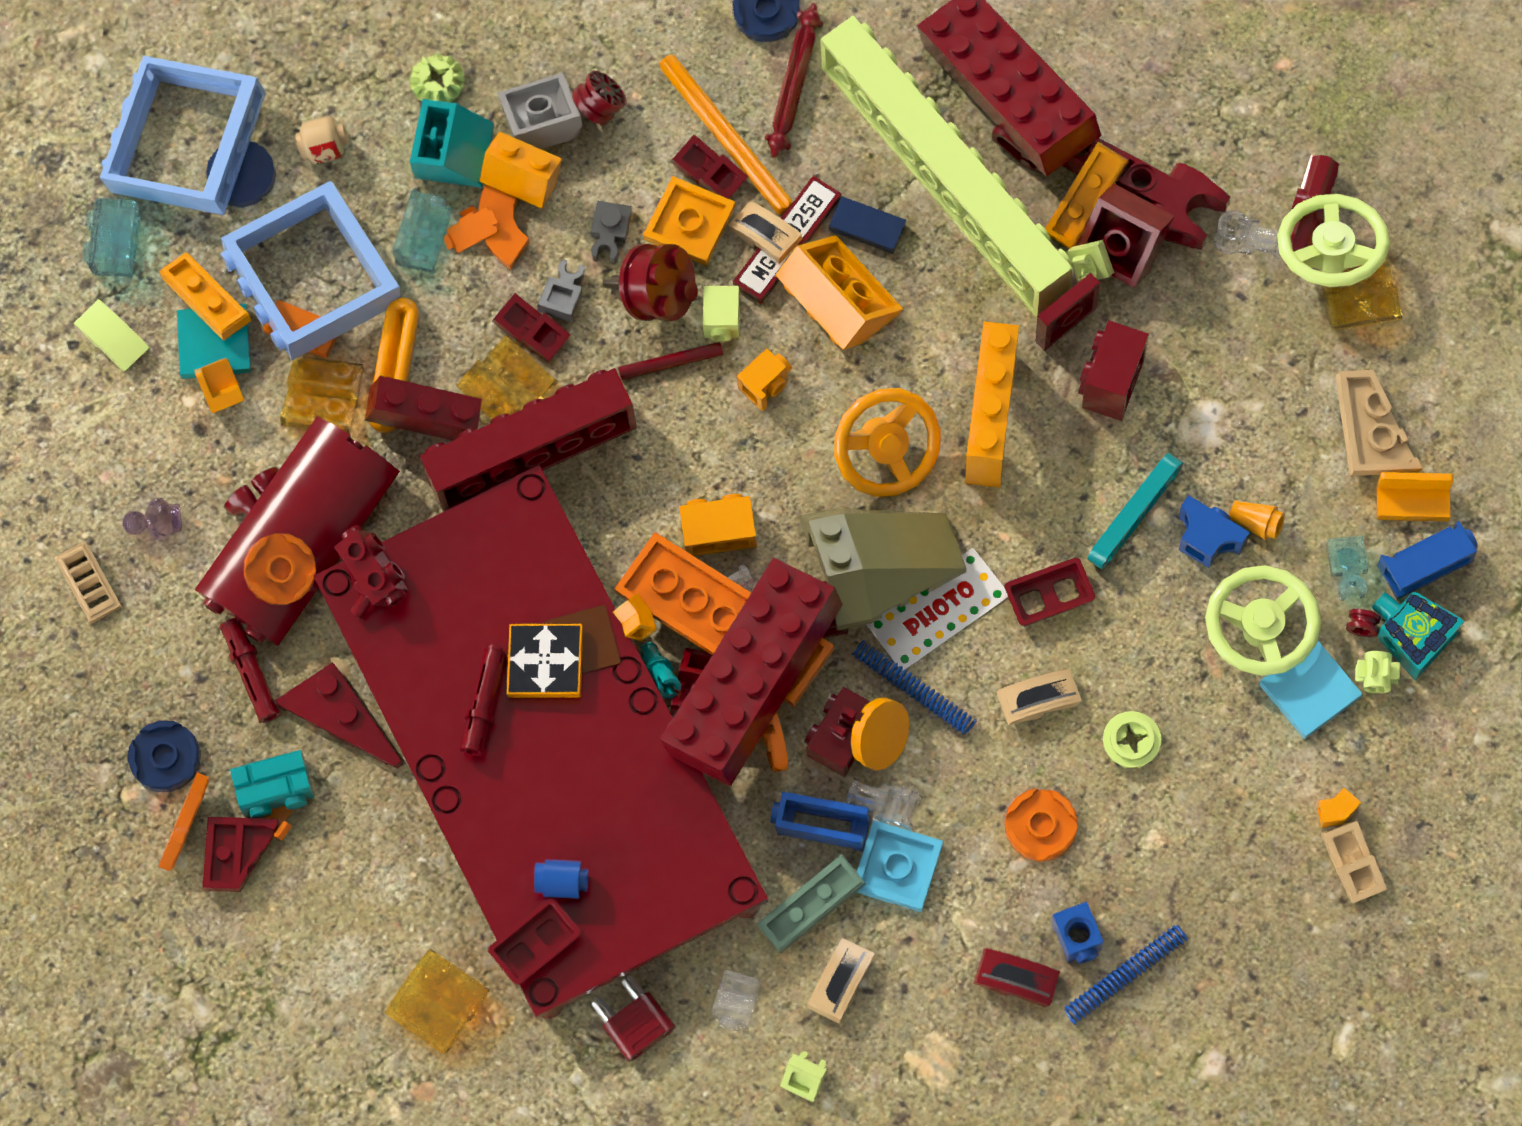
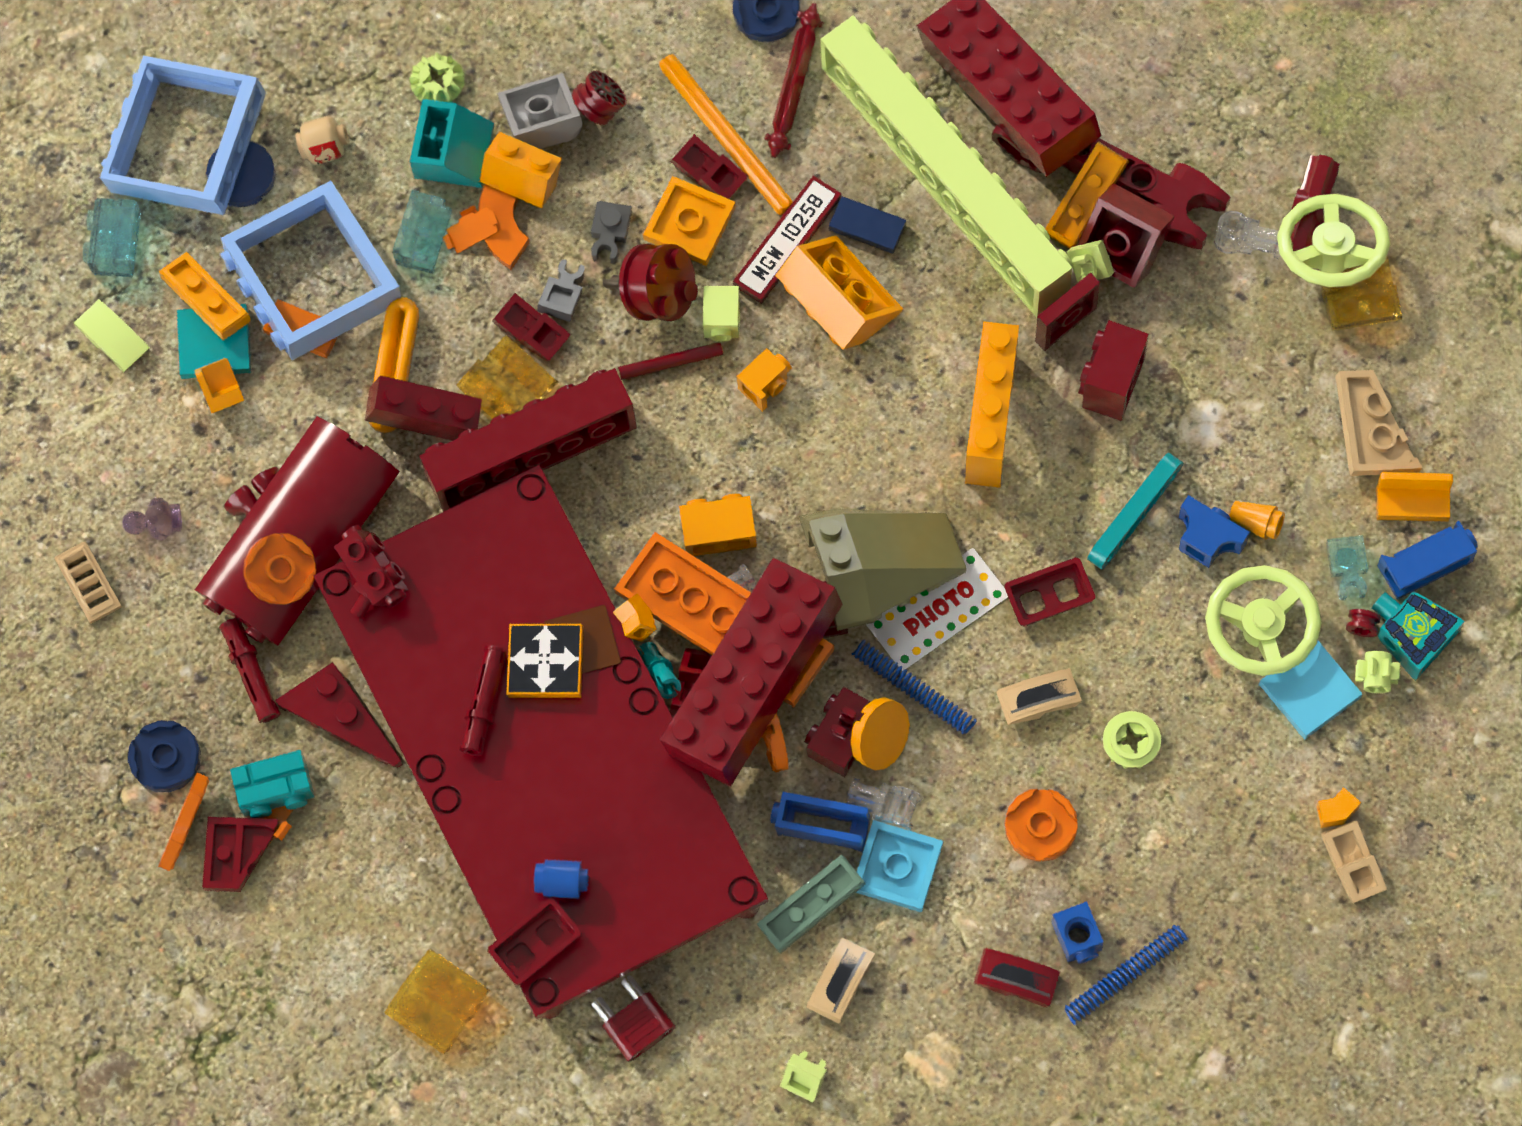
clear yellow slope [280,356,364,434] -> none
clear brick [712,969,762,1031] -> none
tan slope [728,201,802,264] -> none
light orange piece [834,388,941,497] -> none

